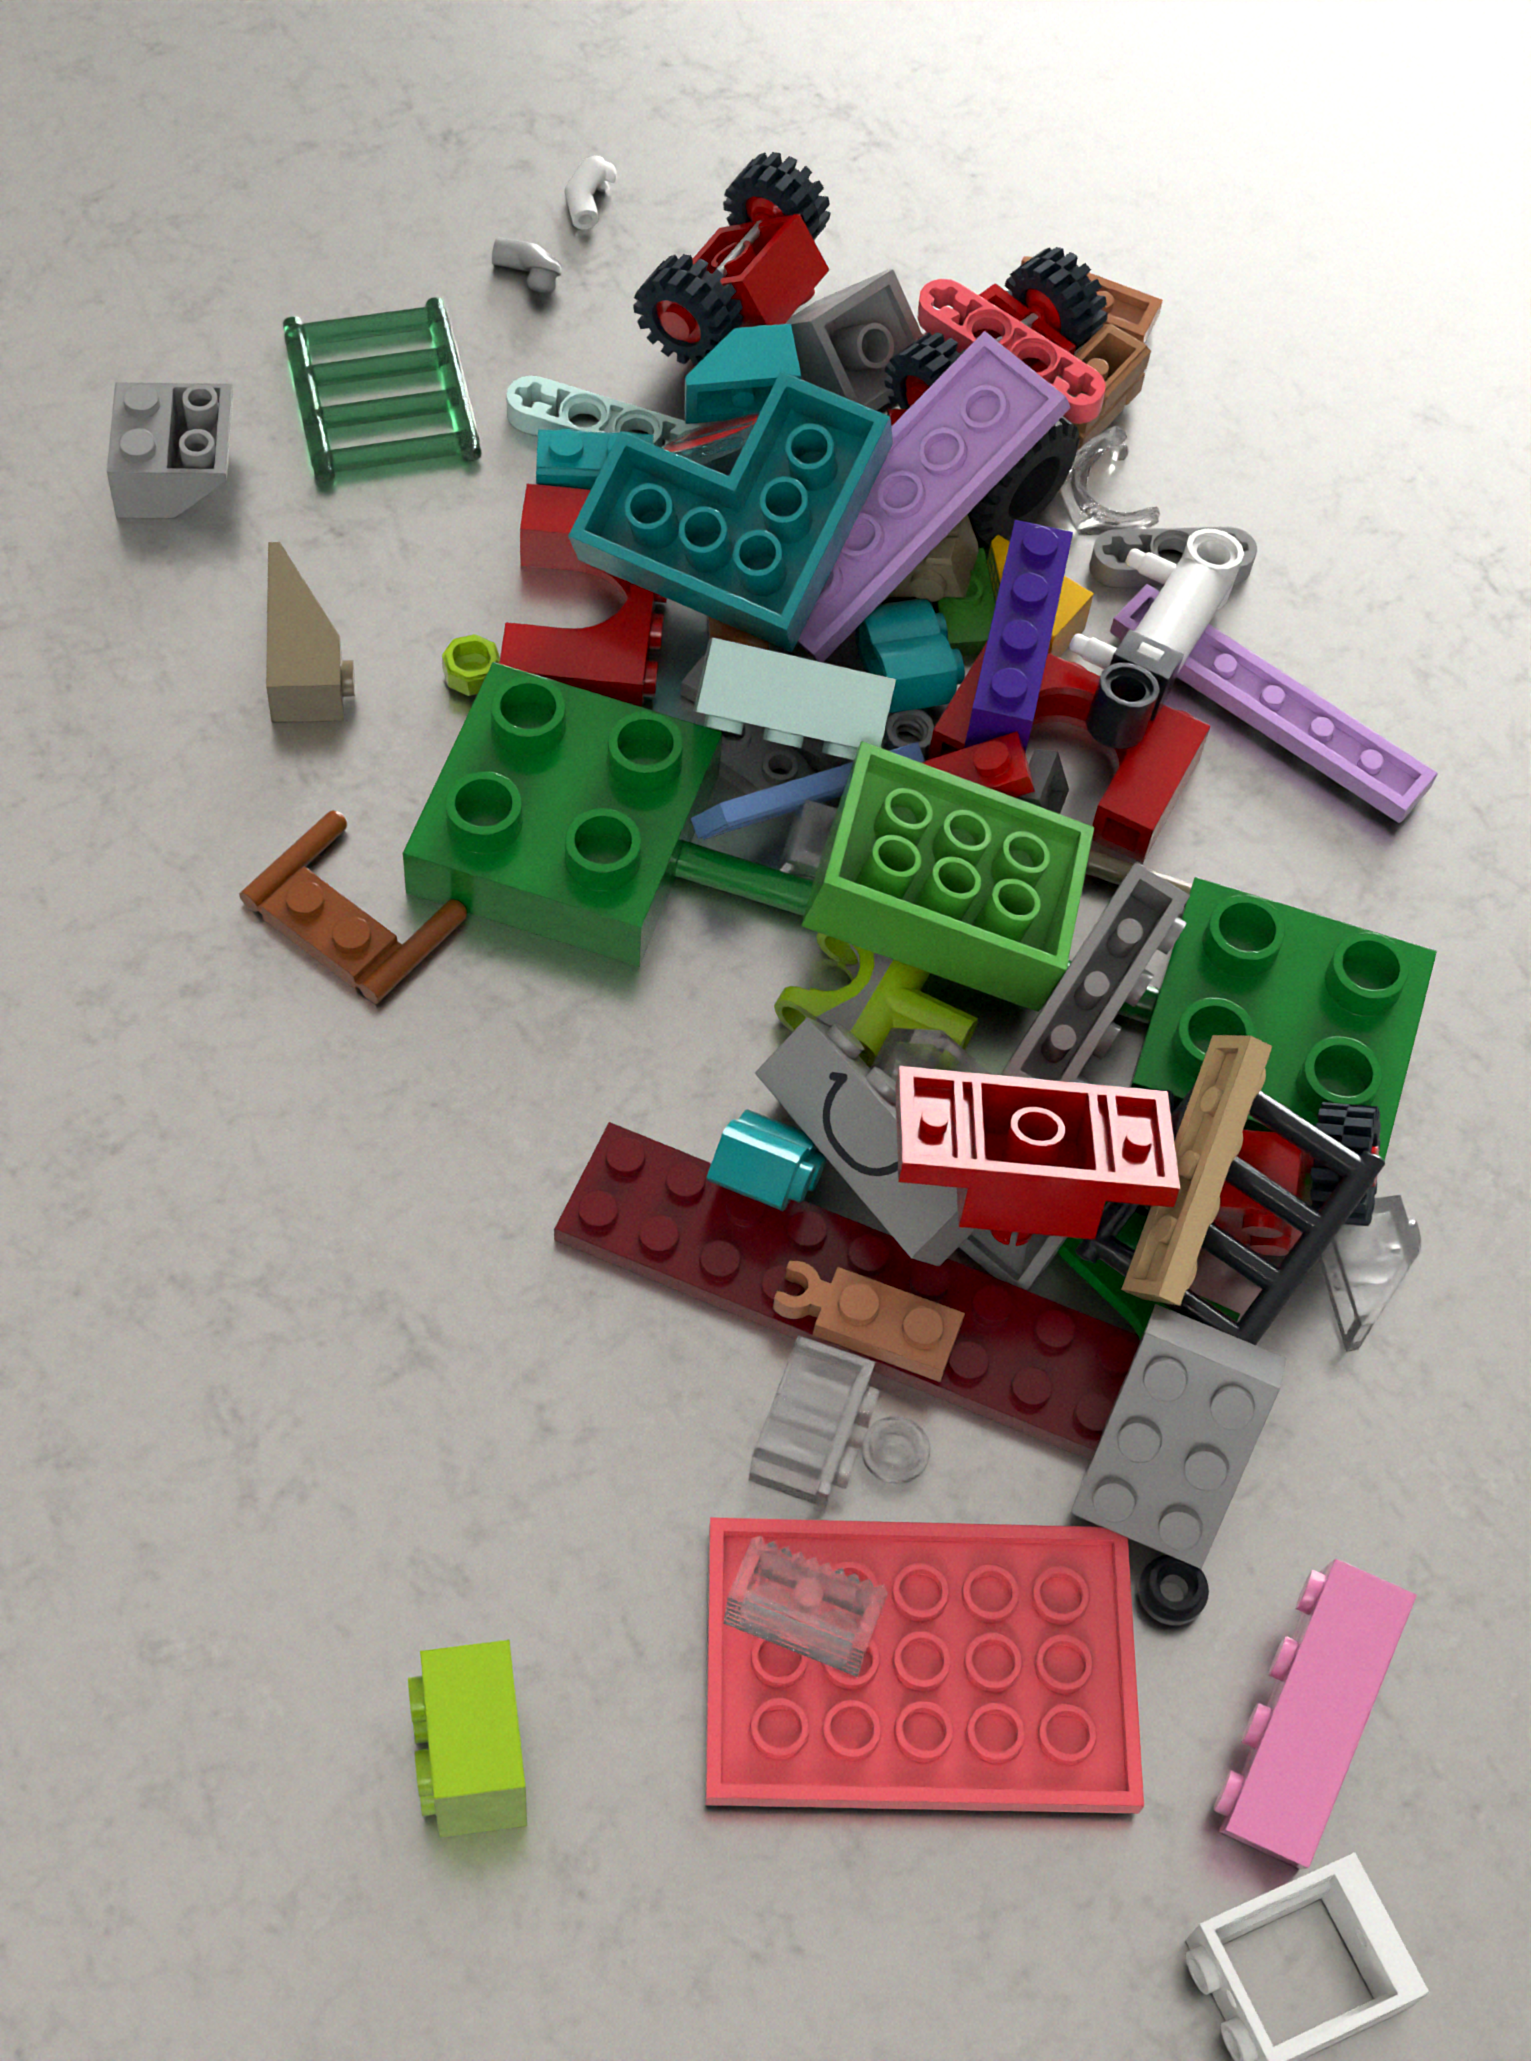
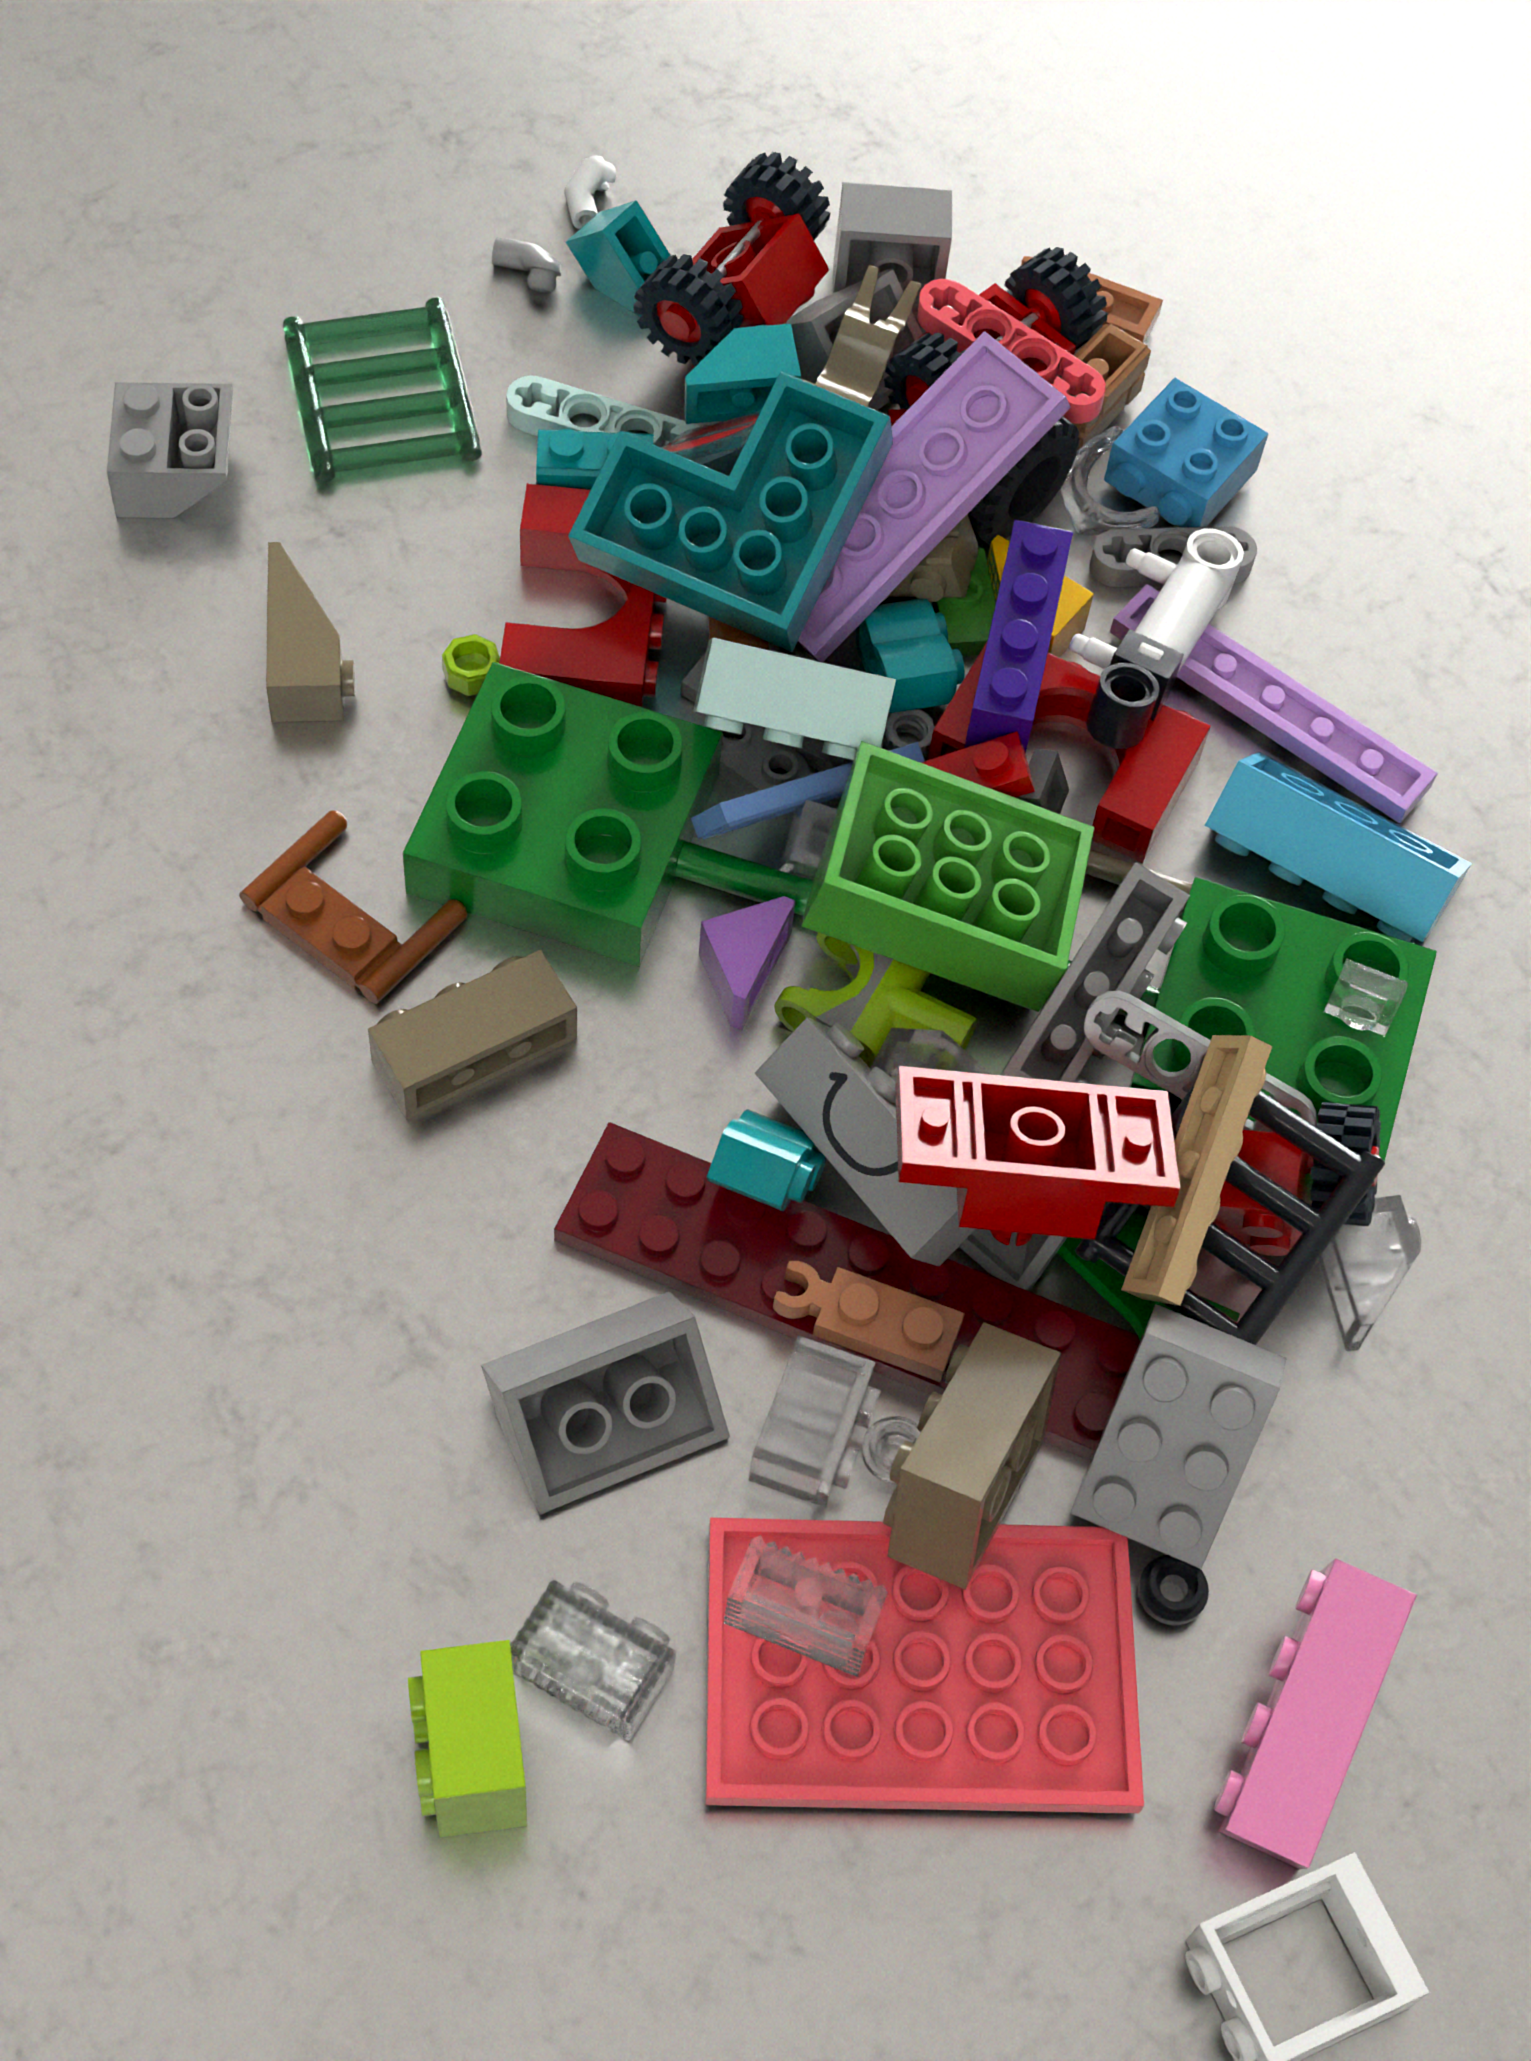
none -> dark tan brick [368,949,577,1120]
none -> light grey slope [481,1291,730,1515]
none -> clear brick [510,1579,676,1741]
none -> teal slope [566,200,671,317]
none -> medium lavender slope [699,896,796,1031]
none -> dark tan flag [802,265,921,407]
none -> light grey brick [832,182,952,315]
none -> dark tan brick [883,1323,1061,1589]
none -> light grey beam [1084,991,1317,1132]
none -> dark azure brick [1104,377,1269,528]
none -> medium azure slope [1204,752,1472,942]
none -> clear plate [1324,959,1409,1036]

